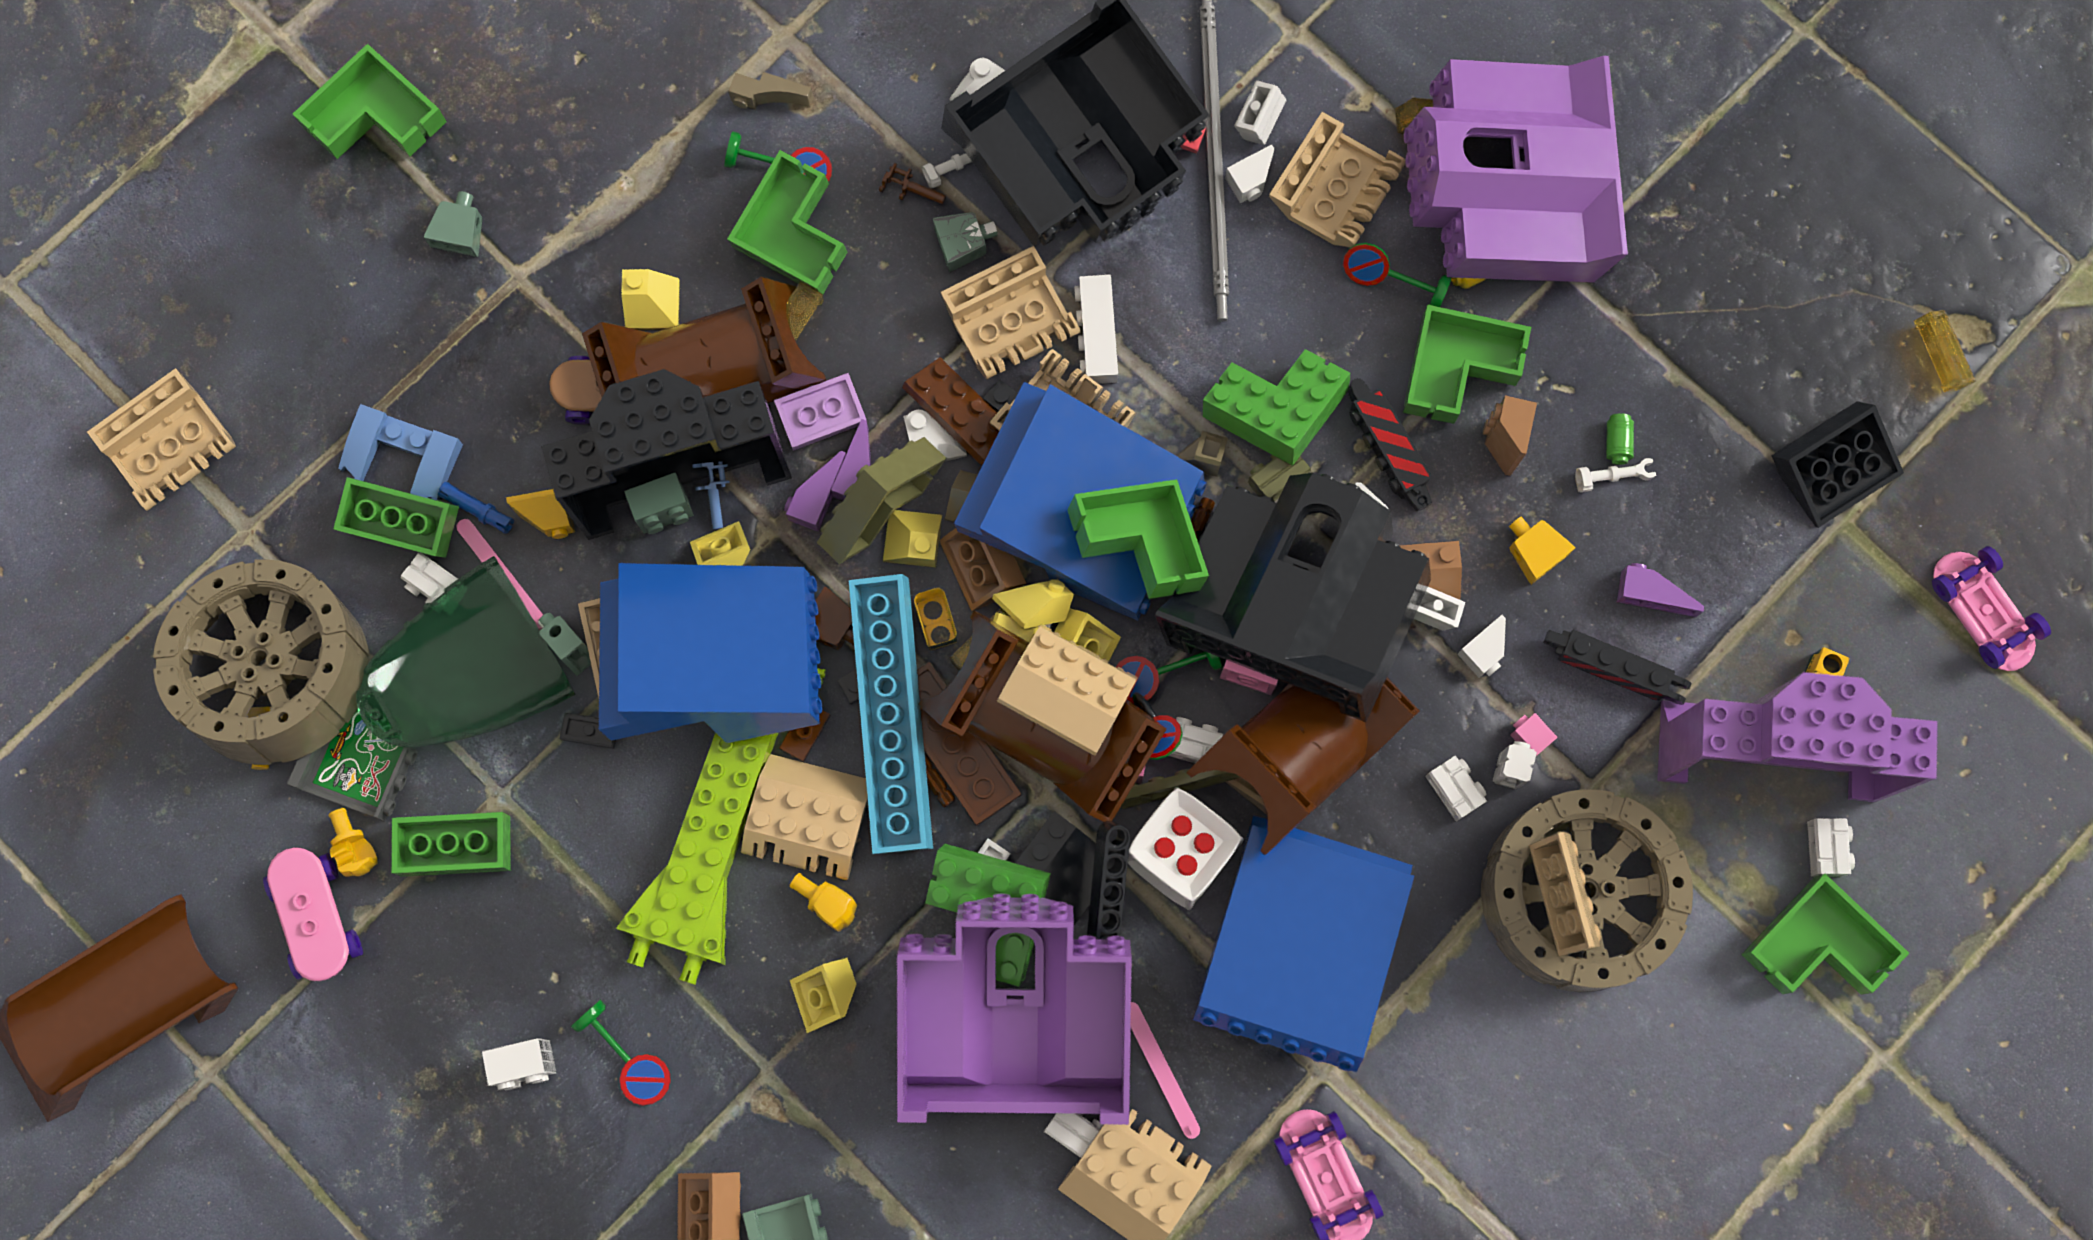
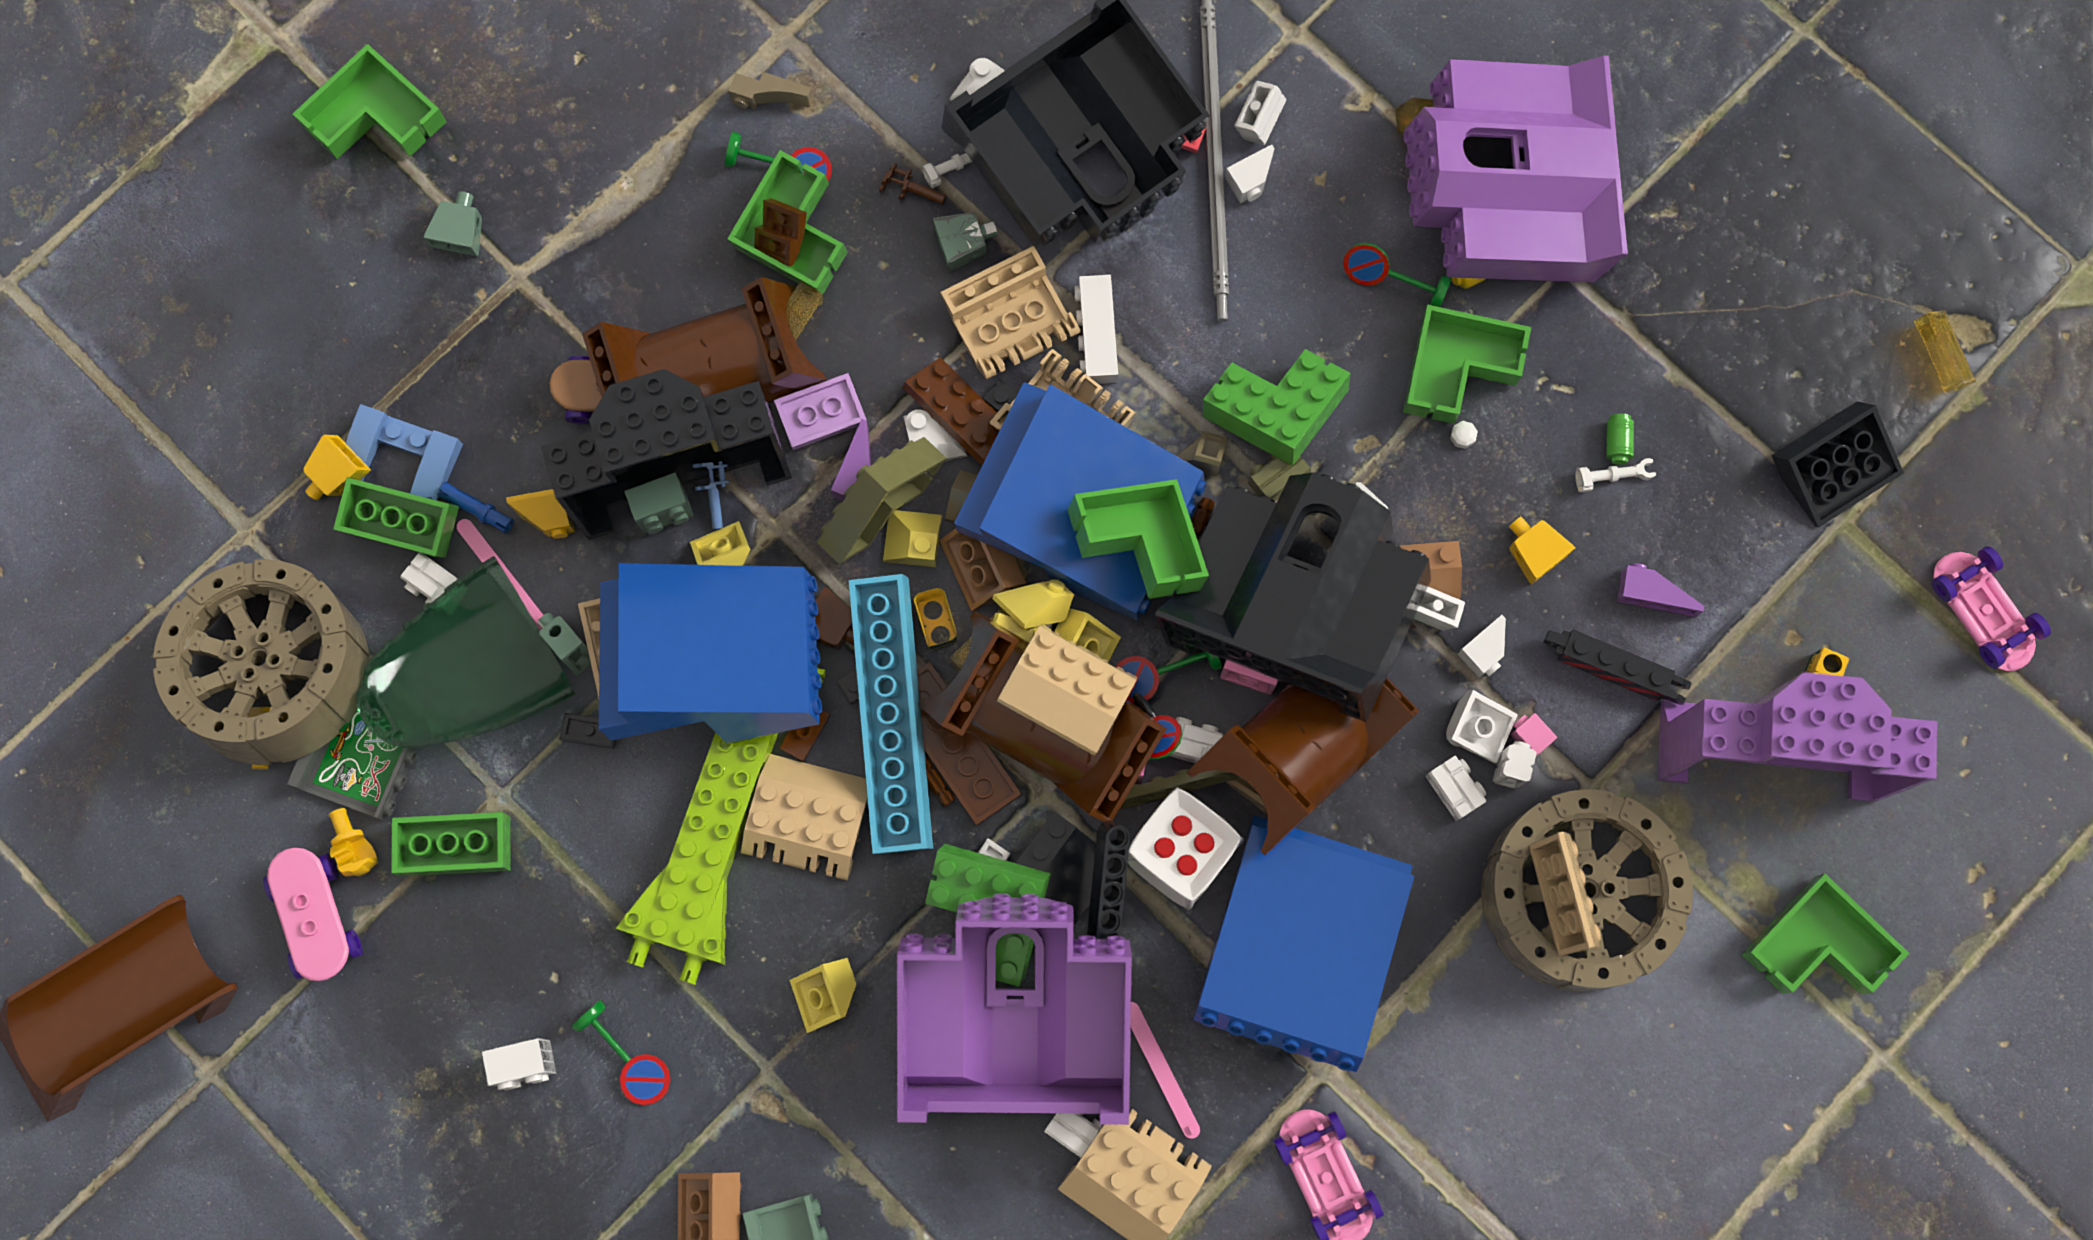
tan slope [87,368,236,511] -> none
light yellow slope [622,269,680,330] -> none
medium lavender slope [784,451,846,531] -> none
yellow piece [790,873,857,932] -> none
tan slope [1269,112,1406,247] -> none
black hinge [1347,378,1432,512] -> none
medium nougat slope [1483,396,1537,476] -> none
white brick [1807,819,1855,877] -> none
none -> yellow torso [304,435,371,500]
none -> reddish brown slope [754,198,807,266]
none -> white slope [1446,690,1518,763]
none -> white tile [1450,421,1478,449]

